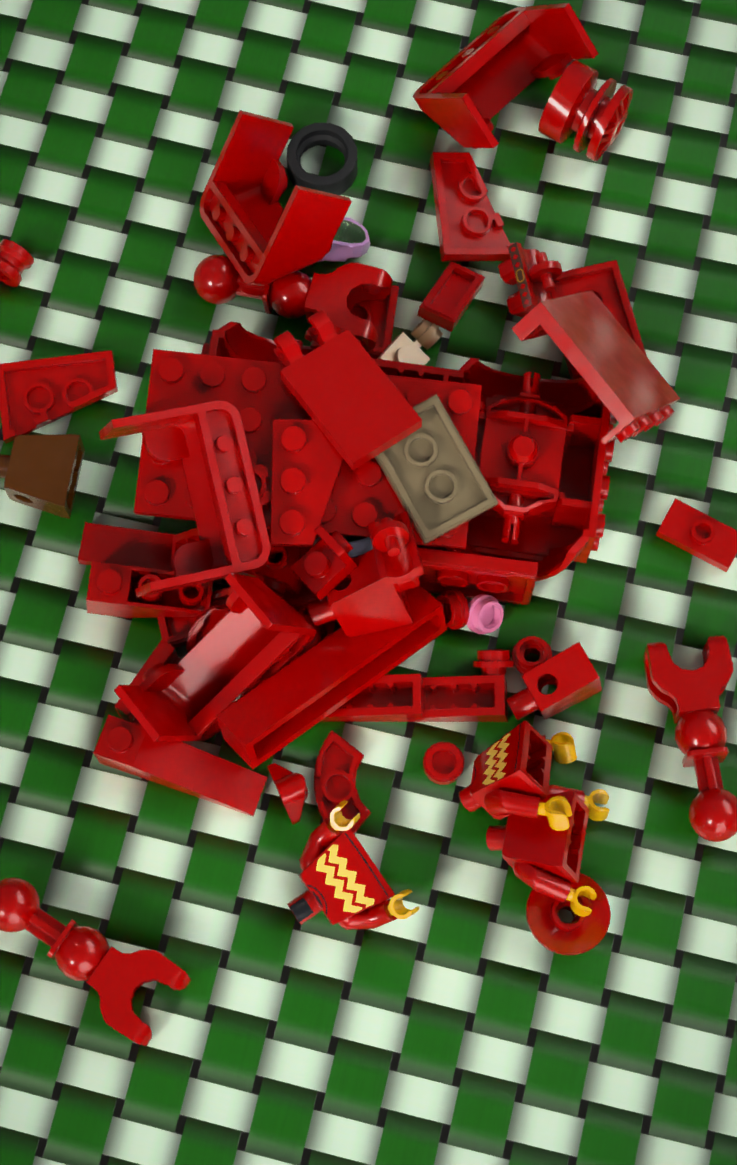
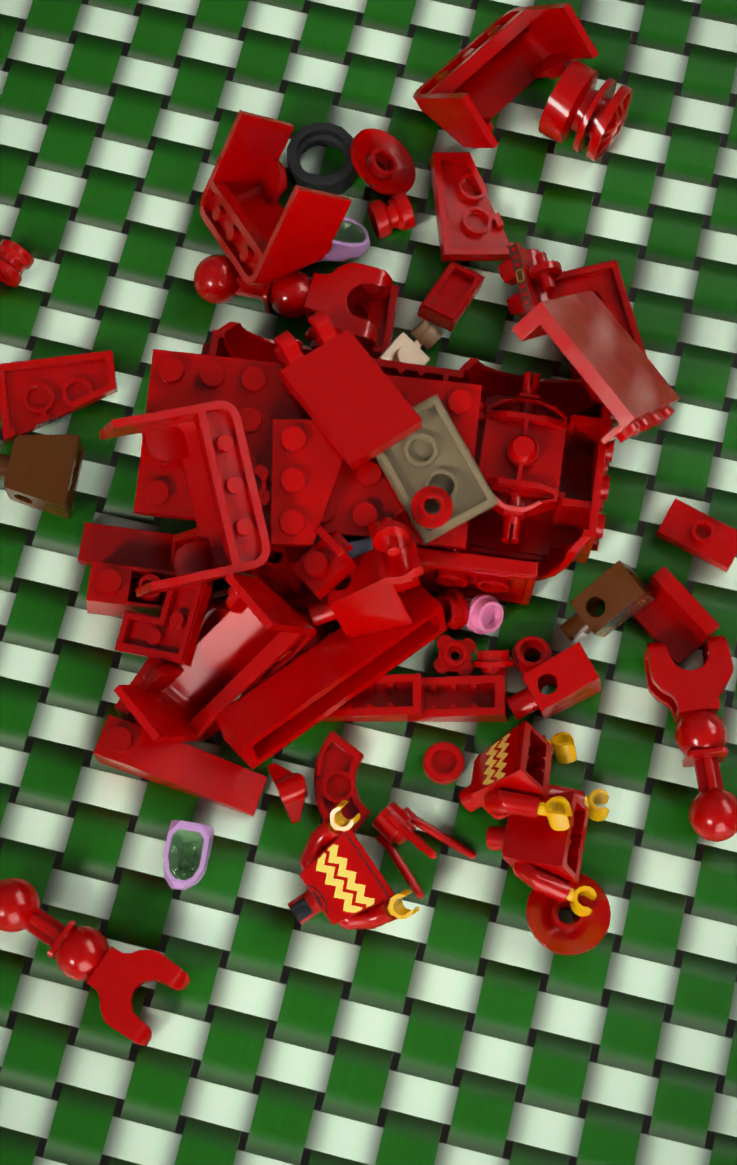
none -> red tile [115,577,212,667]
none -> rock [163,820,214,890]
none -> red dish [350,128,416,196]
none -> red wheel [367,191,415,239]
none -> red plant [372,802,476,899]
none -> red plate [410,486,453,529]
none -> red plate [433,635,476,676]
none -> reddish brown torso [560,561,656,644]
none -> red panel [632,566,720,665]

